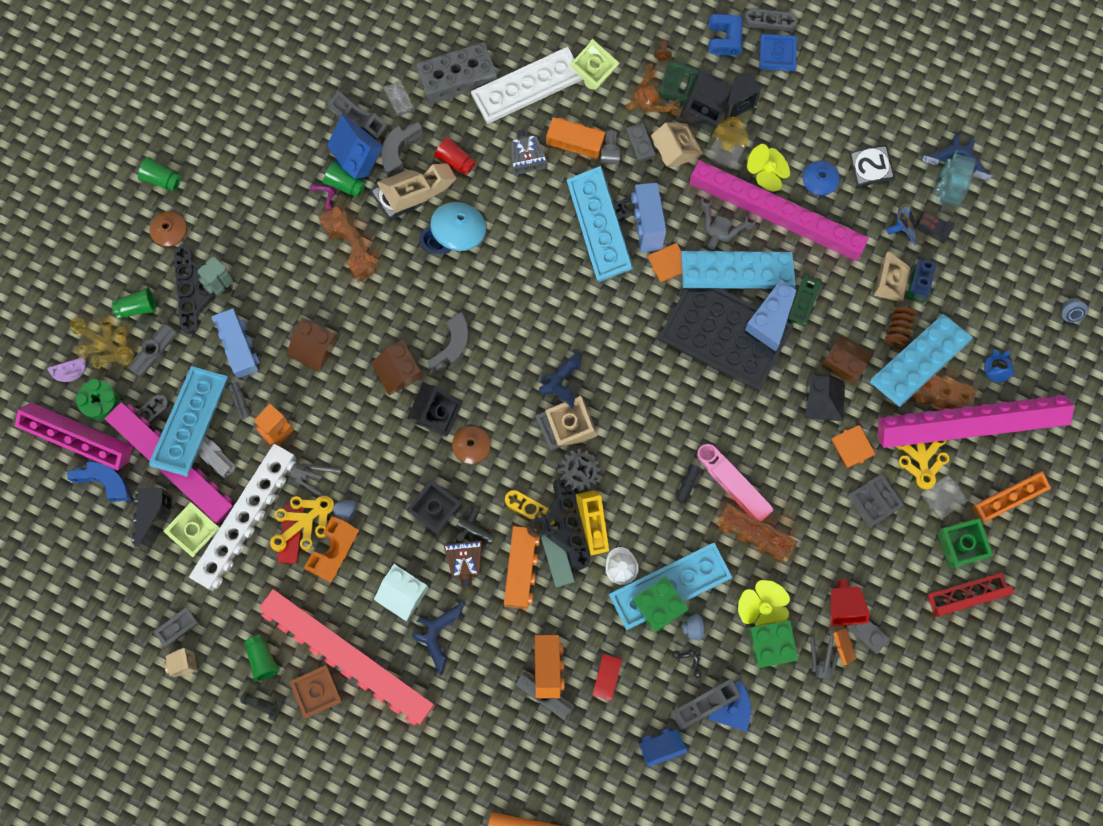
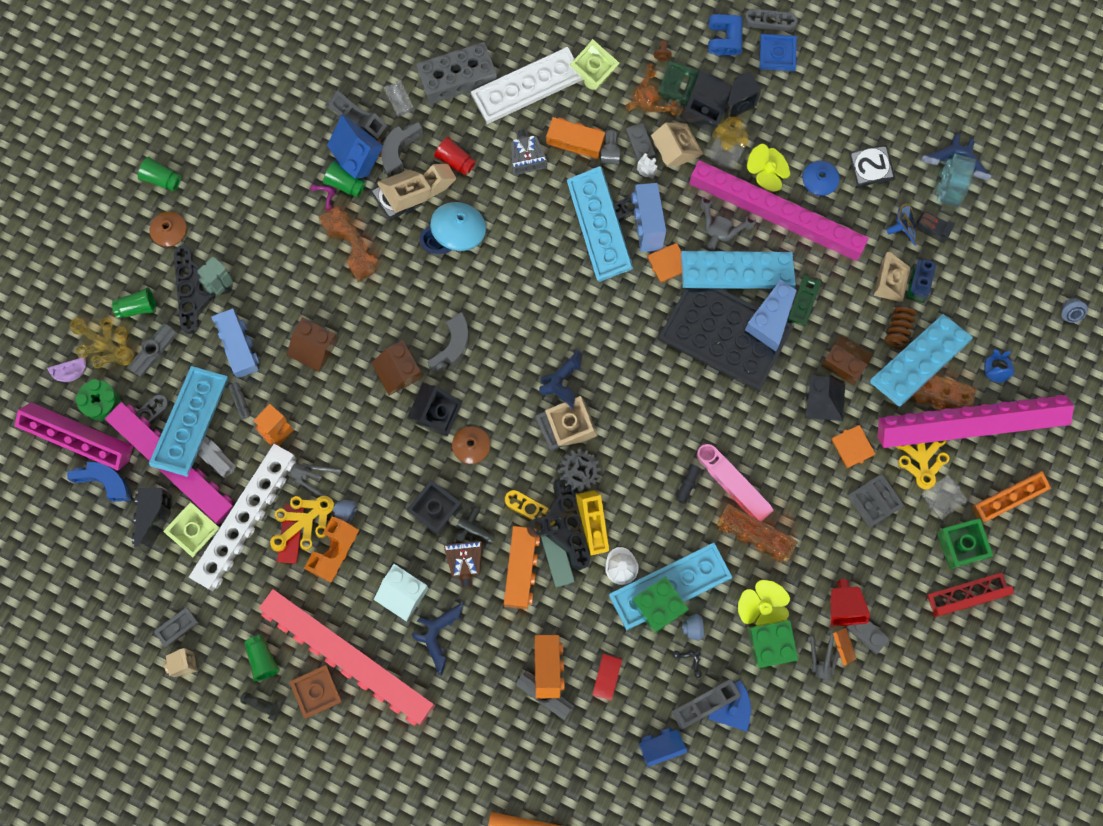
none -> white plate [637,153,657,179]

